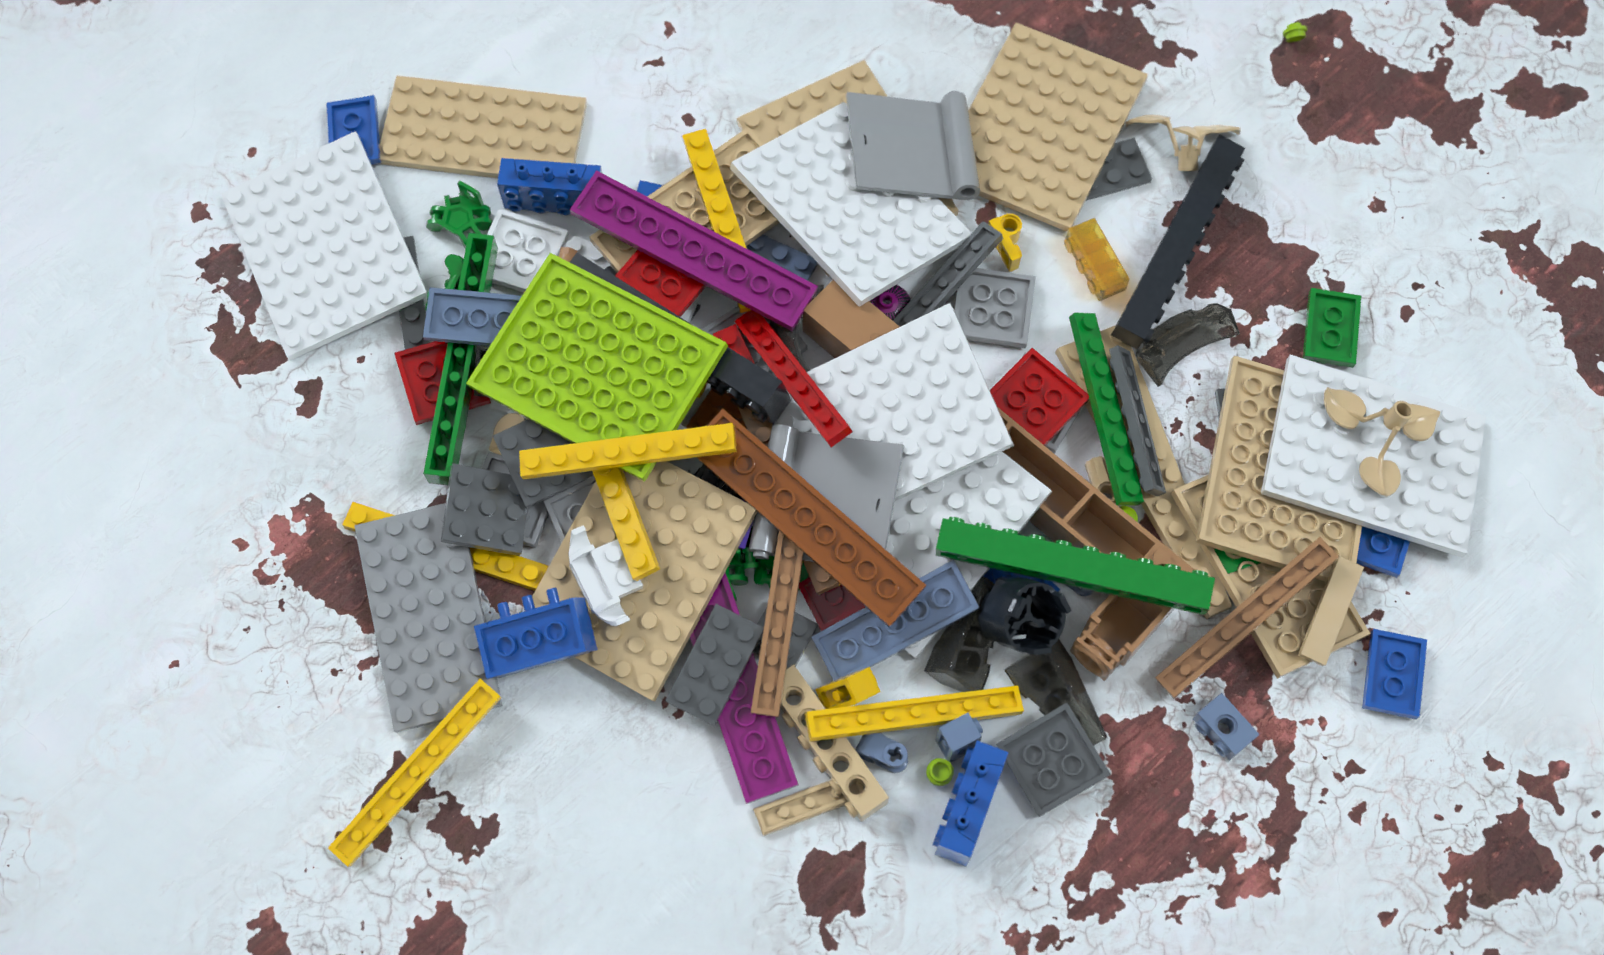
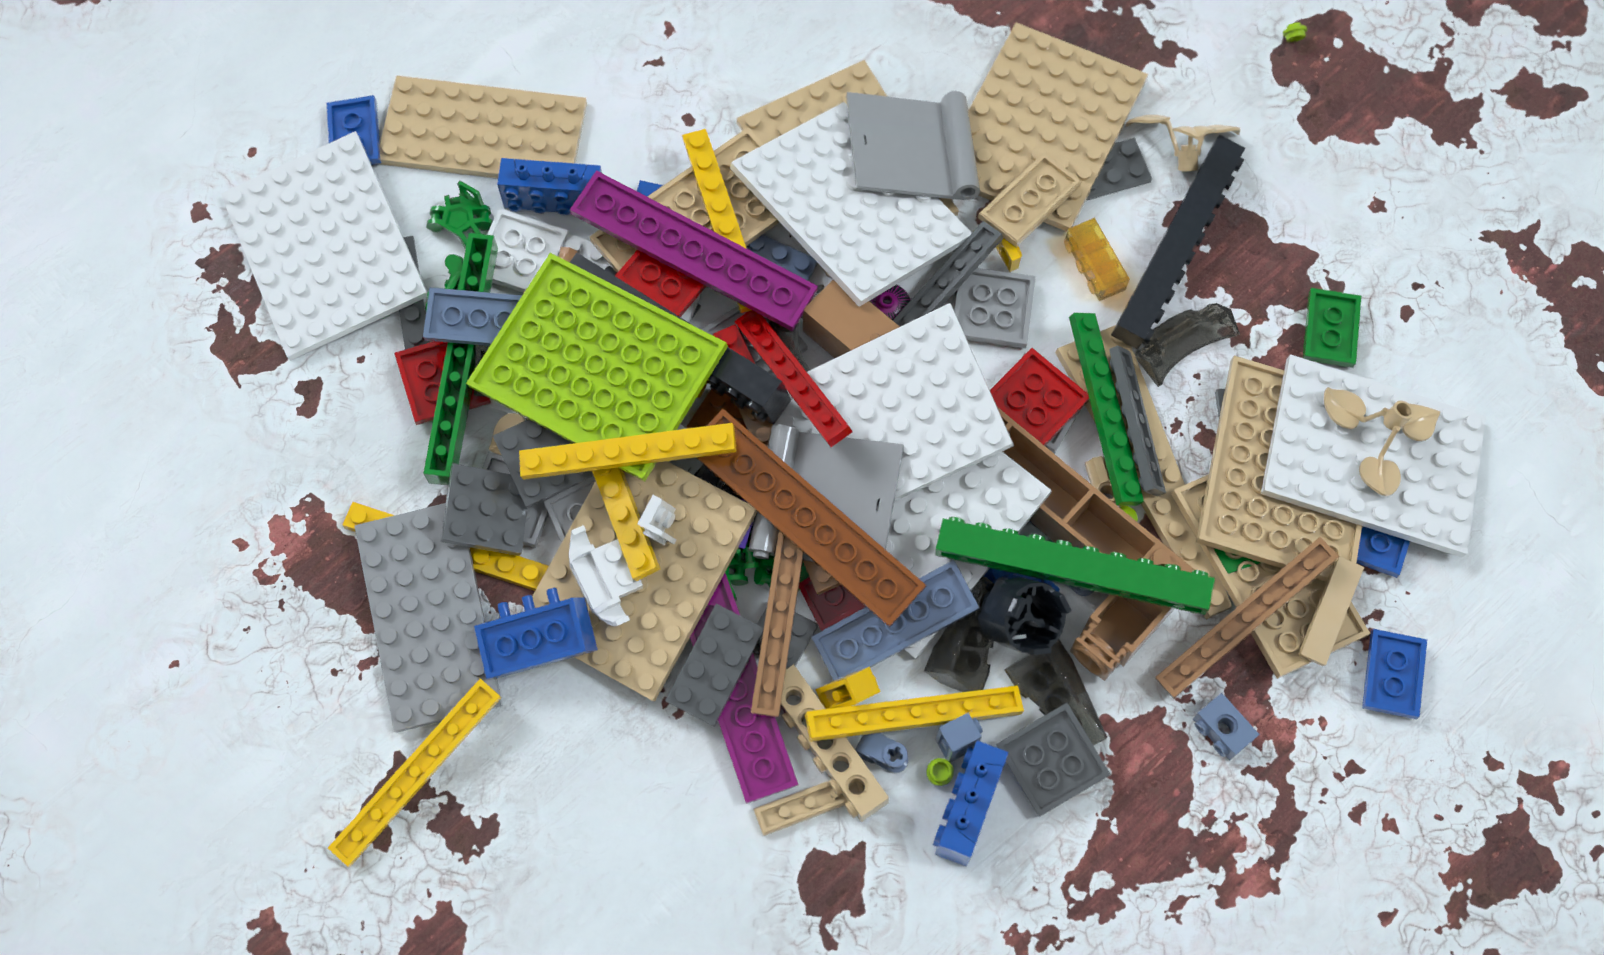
none -> white bracket [638,495,676,545]
none -> tan tile [978,152,1082,247]

